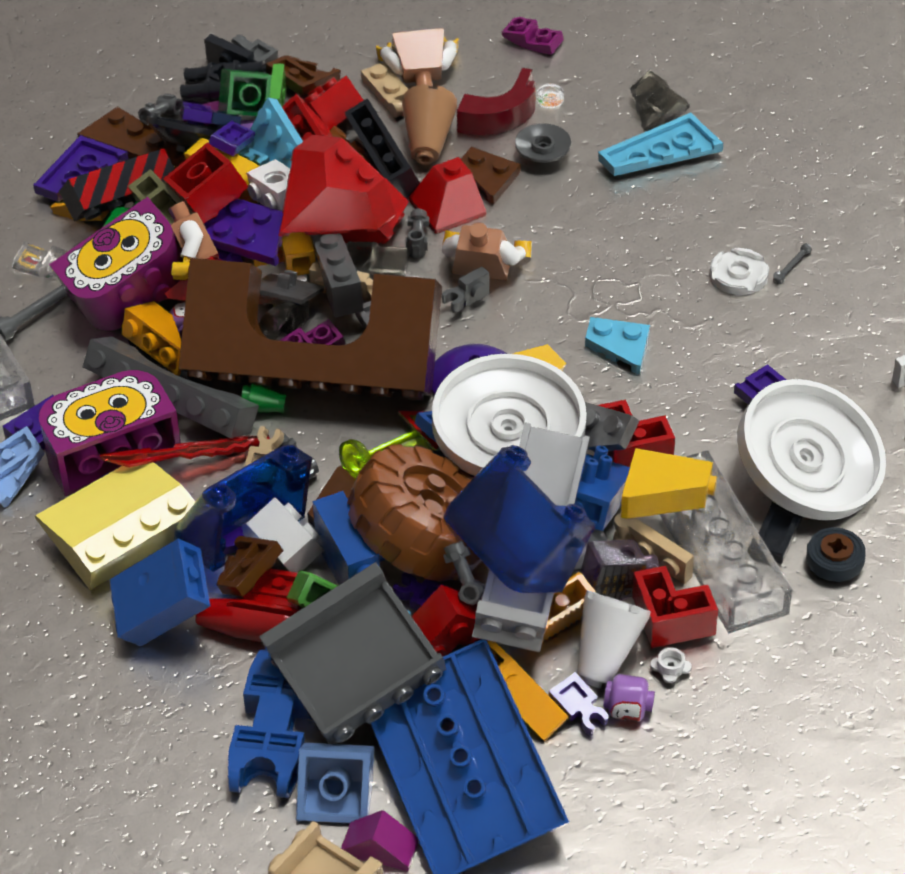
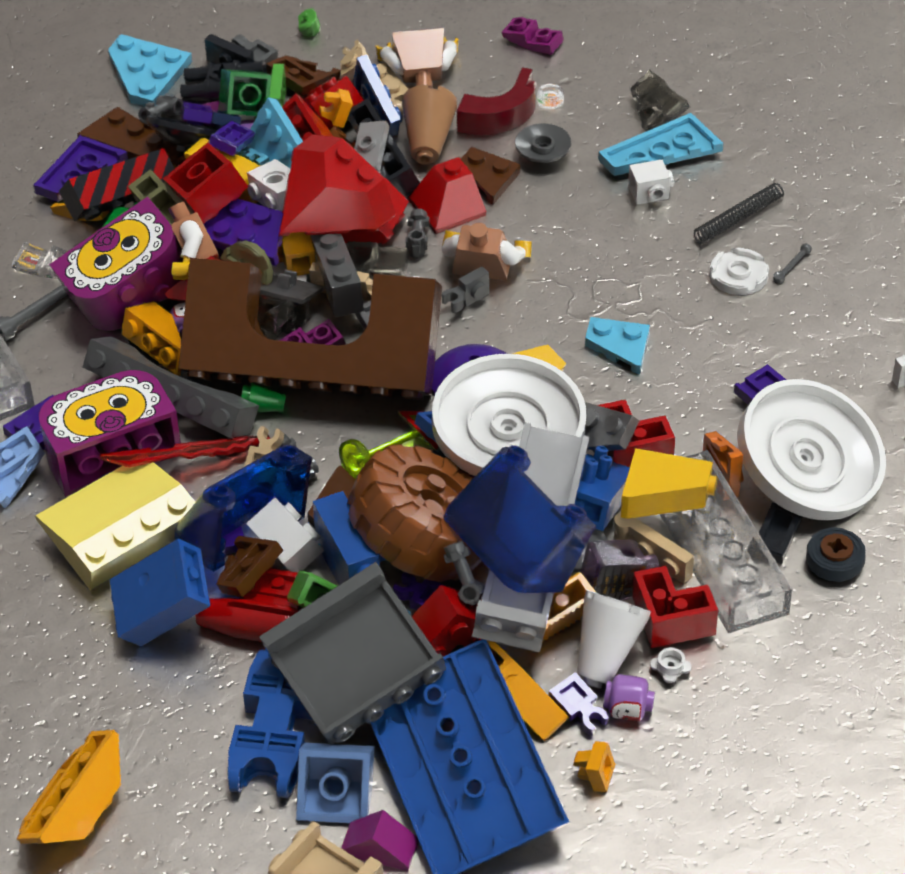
none -> light orange wedge [17,730,121,844]
none -> medium azure plate [108,34,192,106]
none -> olive tile [220,240,273,285]
none -> bright green piece [298,8,320,36]
none -> light orange tile [319,88,353,128]
none -> tan plate [340,39,368,81]
none -> wing [353,54,402,137]
none -> light grey plate [354,121,390,172]
none -> light orange tile [573,741,616,792]
none -> white brick [628,159,674,205]
none -> dark grey piece [694,183,784,245]
none -> orange wing [702,431,744,500]

